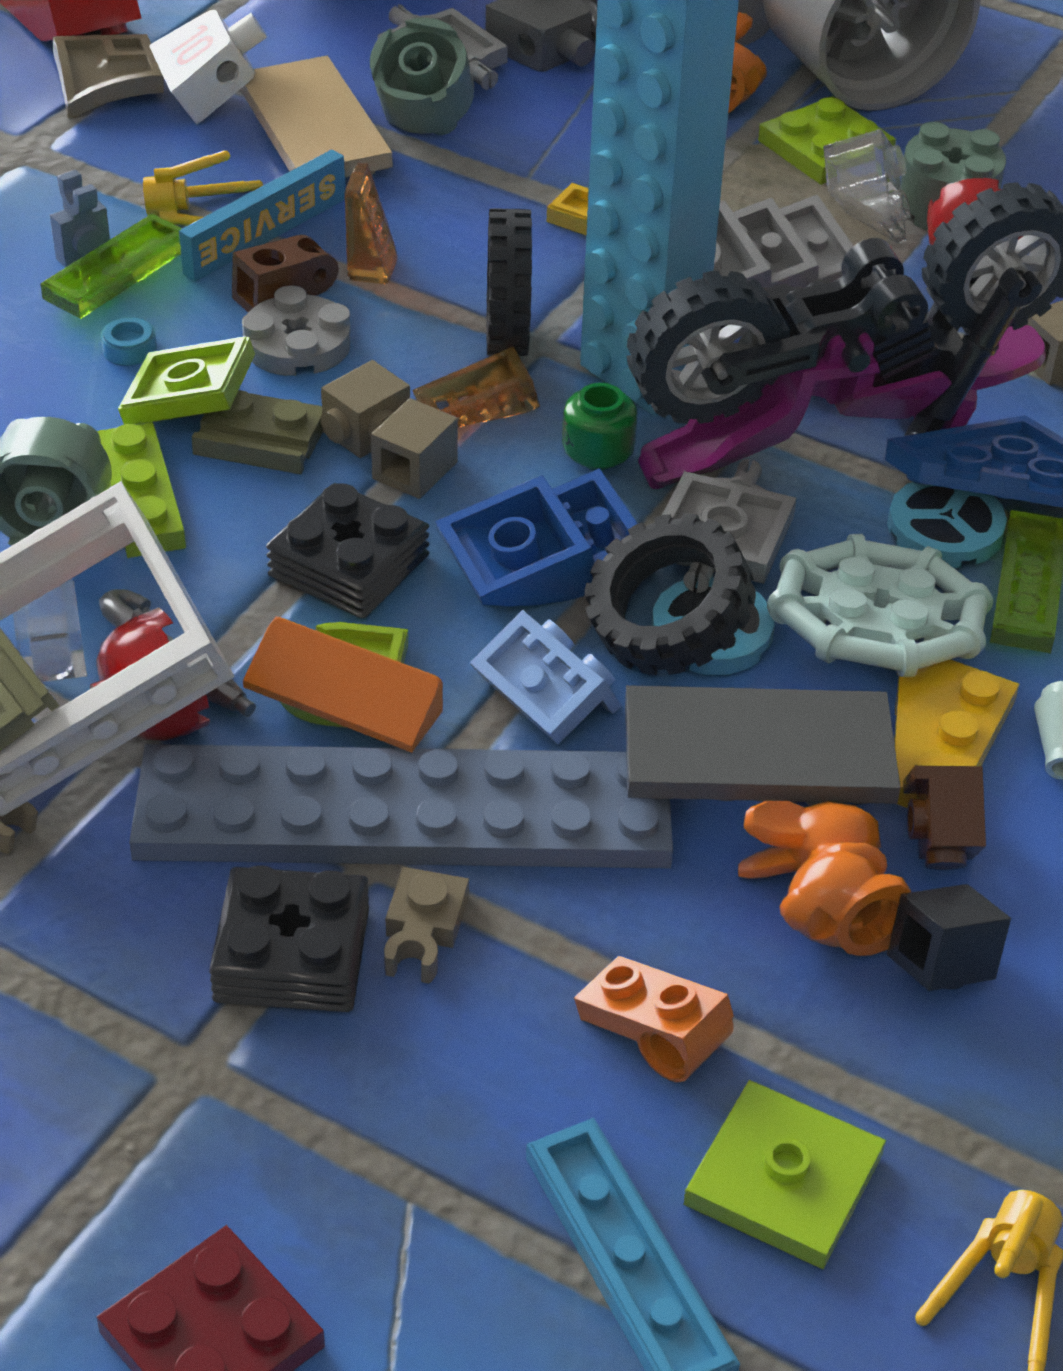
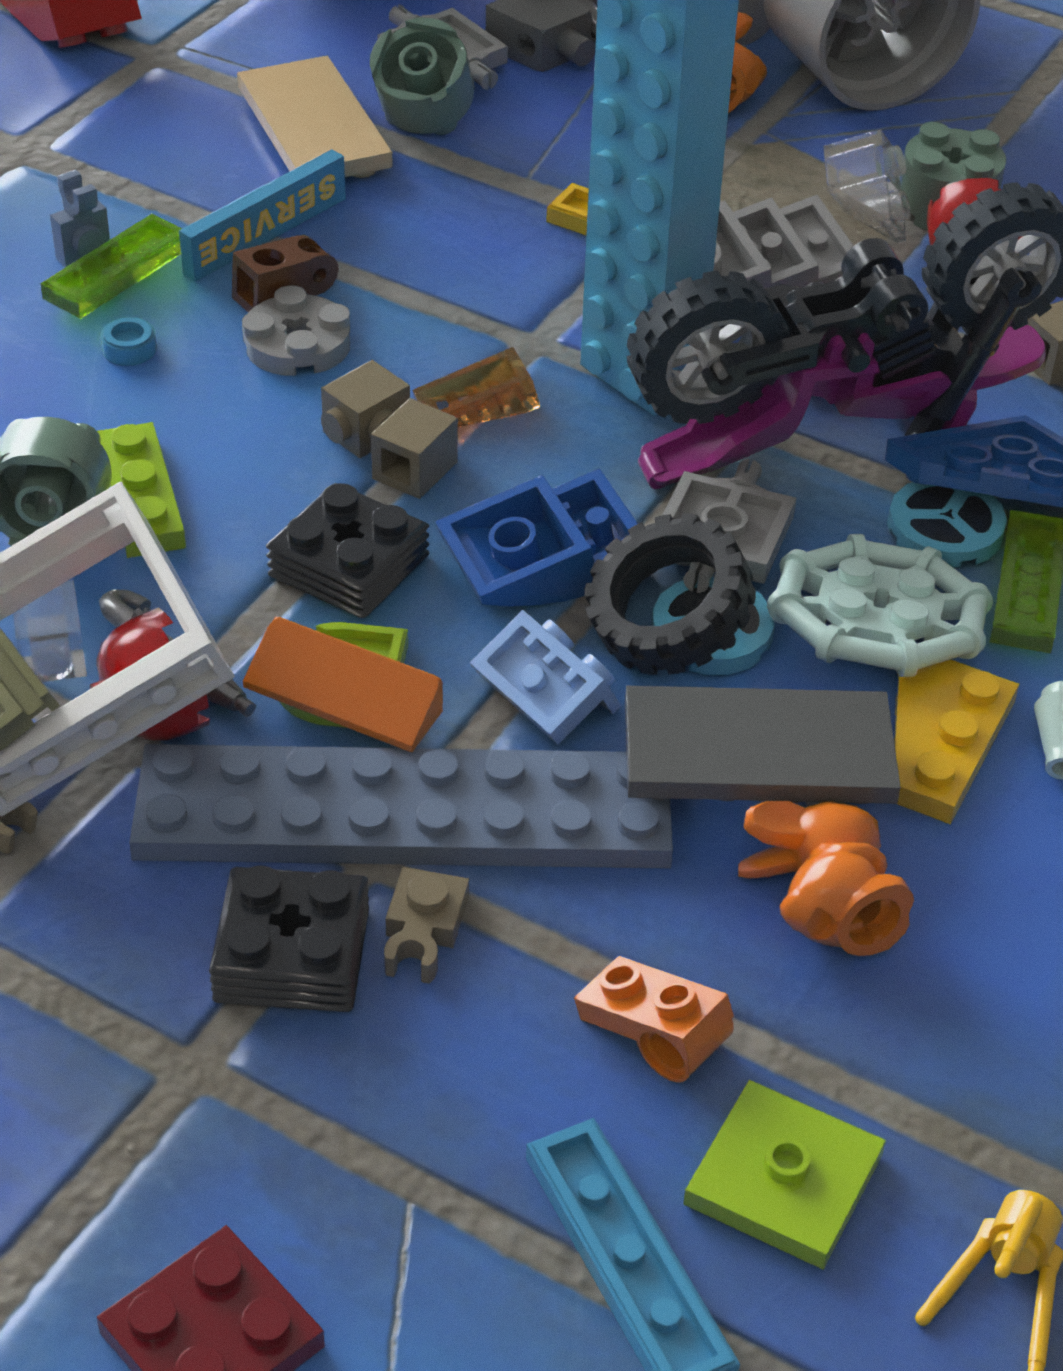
dark tan plate [53,34,164,118] -> none
lime plate [118,337,255,424] -> none
yellow plant [143,151,263,226] -> none
white torso [149,10,268,124] -> none
olive plate [192,390,323,474] -> none
clear orange slope [345,163,397,284] -> none
black tyre [486,208,532,356] -> none
green head [562,383,638,470] -> none
lime plate [758,96,896,185] -> none
black brick [887,884,1011,991] -> none
reddish brown brick [903,765,986,870] -> none

